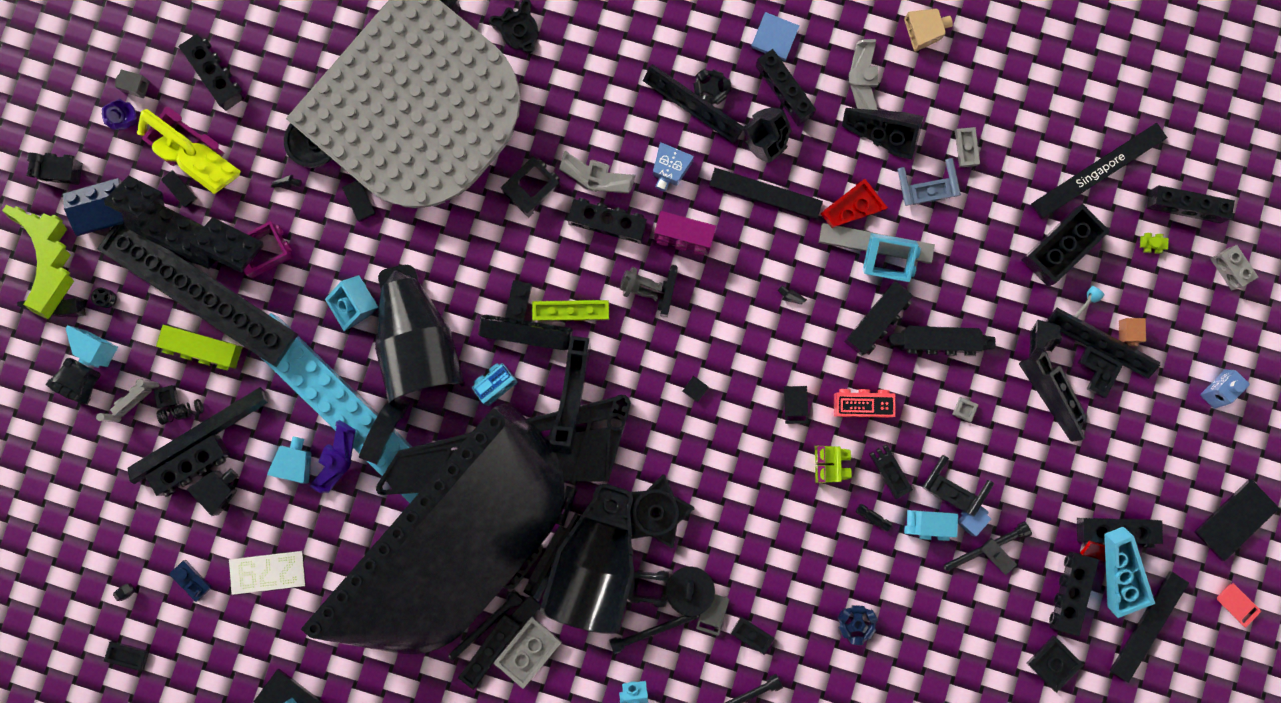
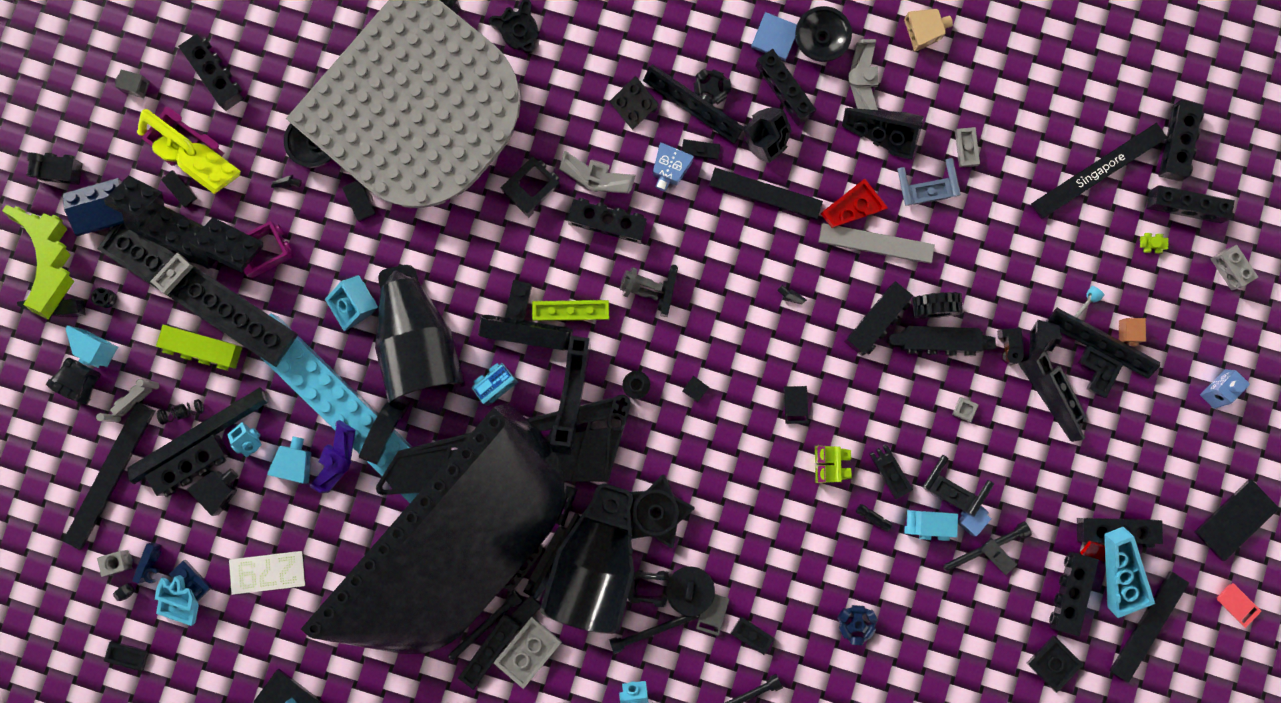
dark purple hair [101,99,137,130] -> none
black plate [154,385,179,409] -> none
magenta brick [654,211,716,256] -> none
brick [834,389,895,418] -> none
medium azure window [862,233,921,282] -> none
black brick [1021,204,1110,287] -> none
none -> black tile [63,402,156,550]
none -> light grey brick [97,550,133,577]
none -> dark blue plate [132,543,161,583]
none -> light grey plate [150,253,194,295]
none -> medium azure plate [155,575,199,626]
none -> medium azure brick [227,422,262,457]
none -> black hinge [609,76,659,130]
none -> black plate [622,371,650,399]
none -> black piece [682,139,720,160]
none -> black dish [795,6,852,62]
none -> black bush [912,292,964,319]
none -> black leg [997,328,1024,365]
none -> black brick [1158,100,1204,182]

